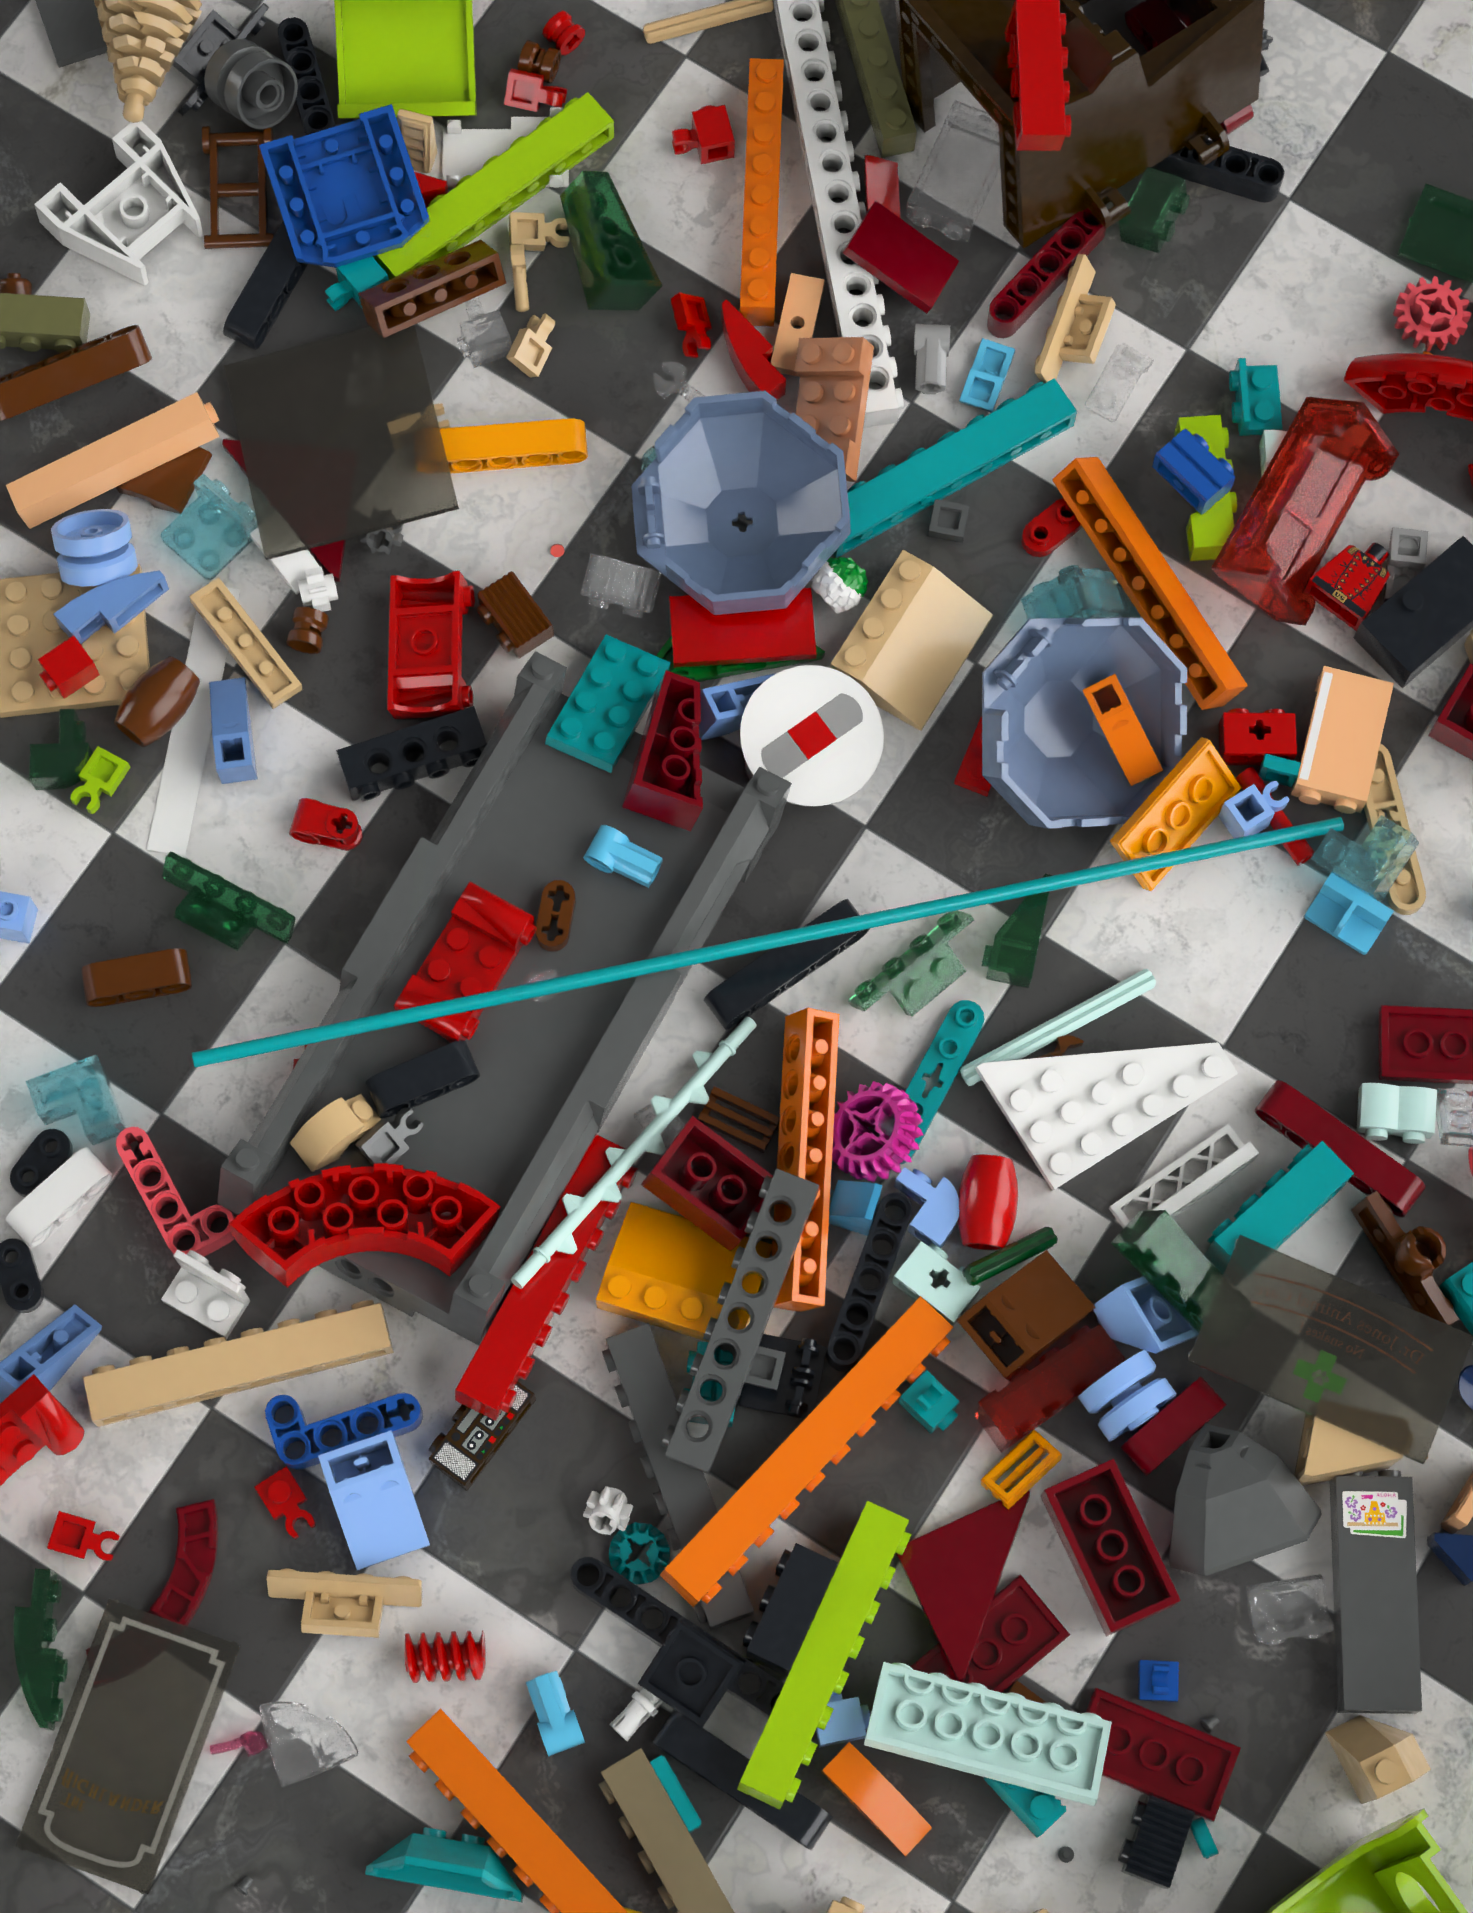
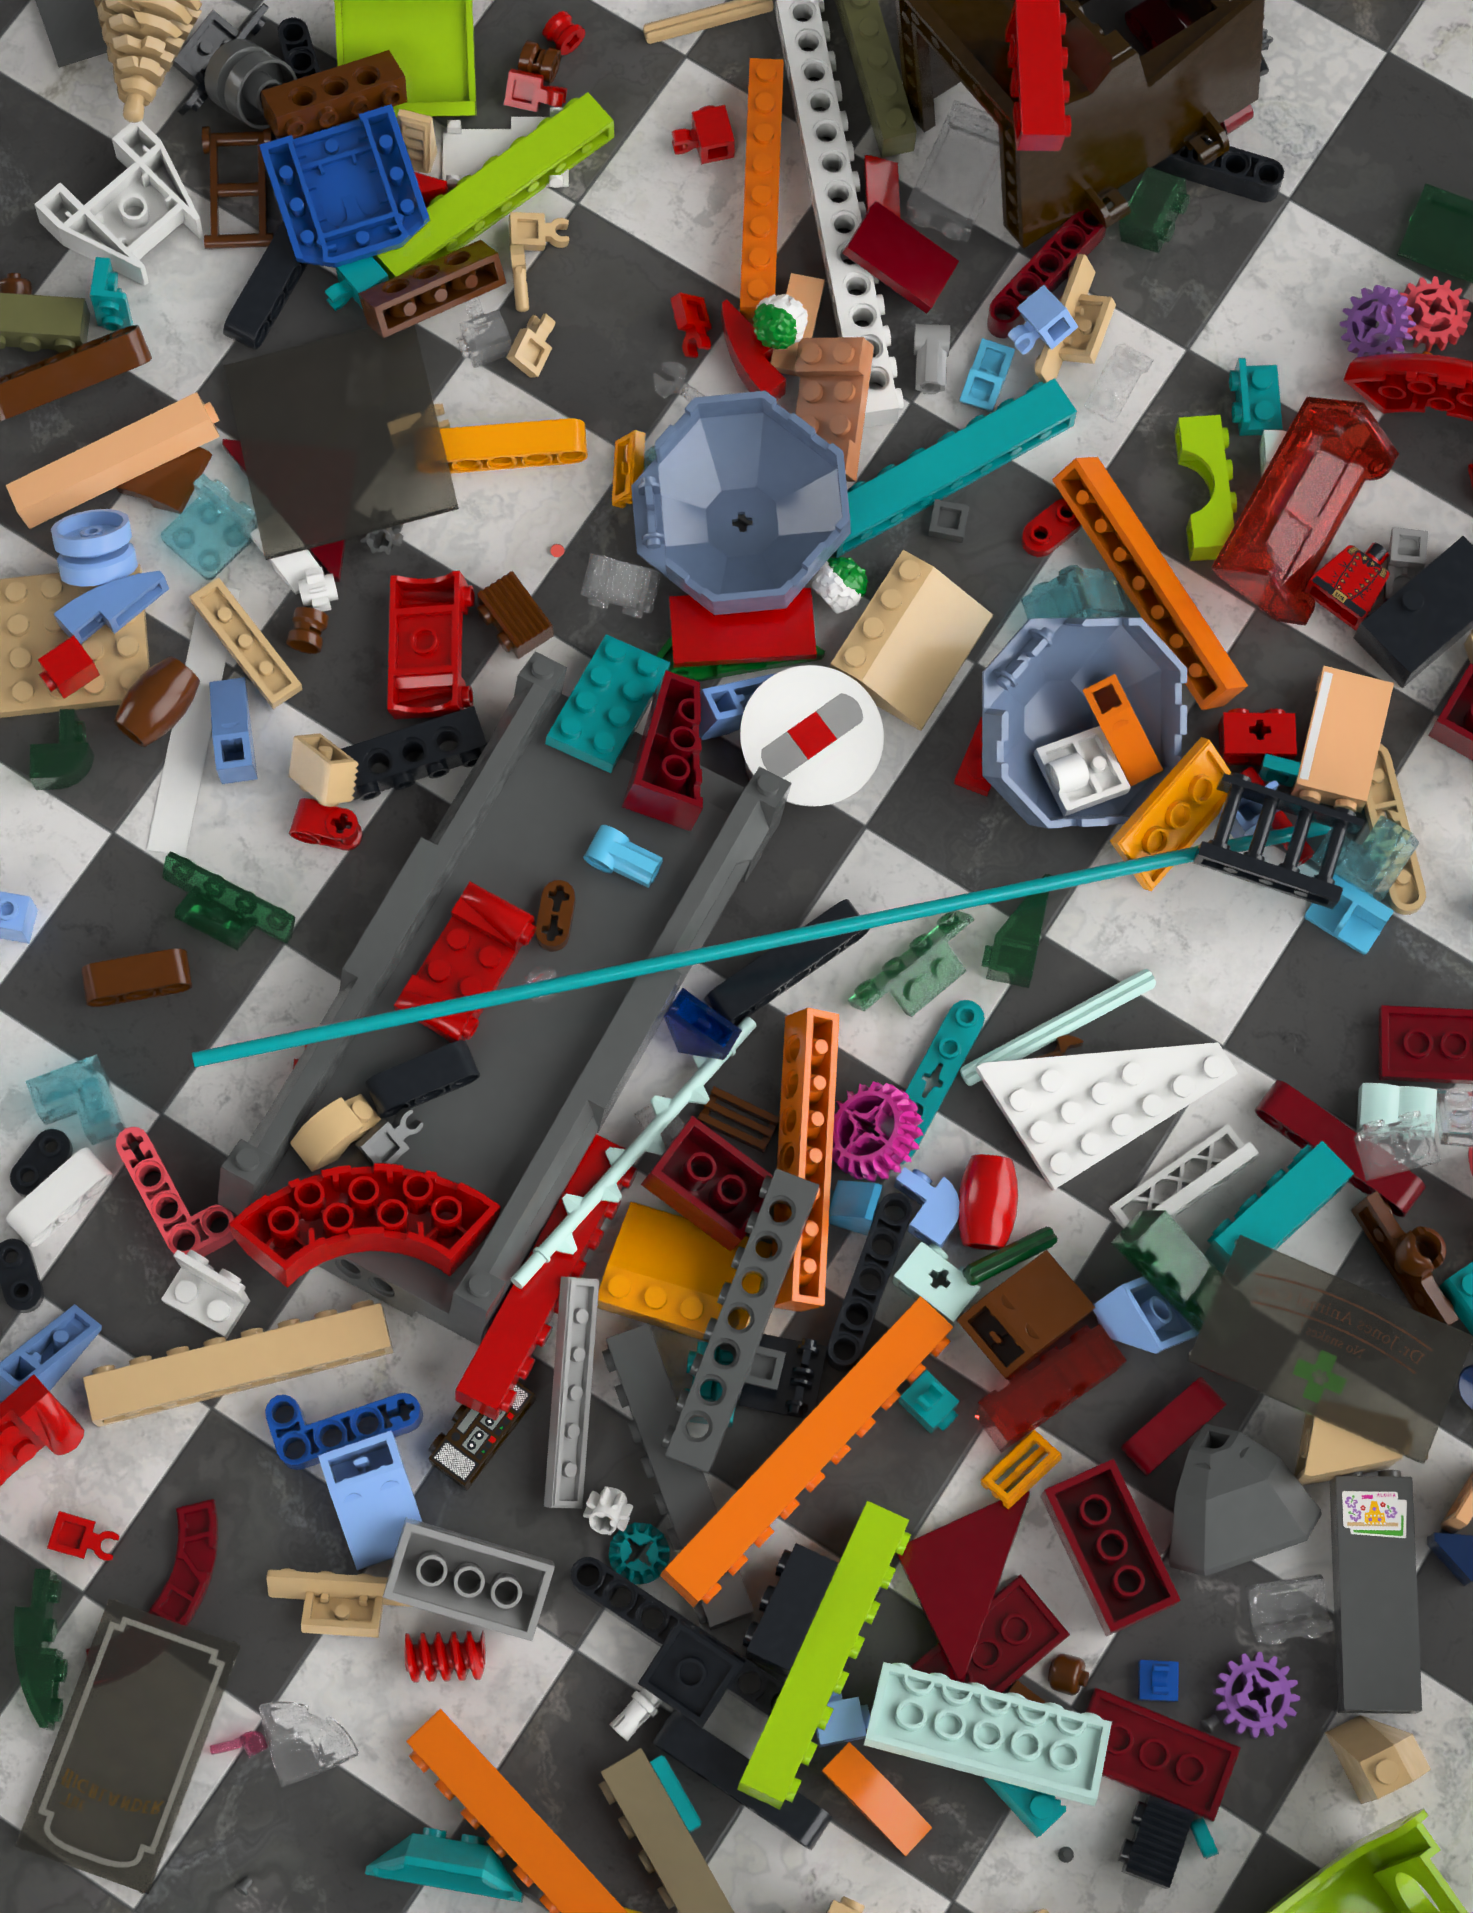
lime plate [70,746,131,814] -> none
red plate [254,1466,316,1539] -> none
medium azure piece [526,1671,585,1756] -> none
clear green wedge [560,171,663,310] -> none
light blue wheel [1078,1350,1177,1442] -> none
blue brick [1152,428,1235,515] -> none
none -> teal bracket [90,257,133,331]
none -> reddish brown brick [261,50,407,139]
none -> tan brick [288,733,359,807]
none -> light grey slope [383,1517,555,1641]
none -> light grey tile [544,1276,599,1509]
none -> light orange tile [612,430,646,509]
none -> clear blue slope [664,988,742,1060]
none -> green piece [753,294,808,350]
none -> light blue brick [1008,285,1078,354]
none -> white plate [1033,726,1131,816]
none -> reddish brown piece [1048,1654,1089,1696]
none -> black fence [1193,773,1364,909]
none -> medium lavender gear [1213,1652,1300,1739]
none -> medium lavender gear [1340,285,1416,357]
none -> clear bracket [1354,1111,1441,1181]

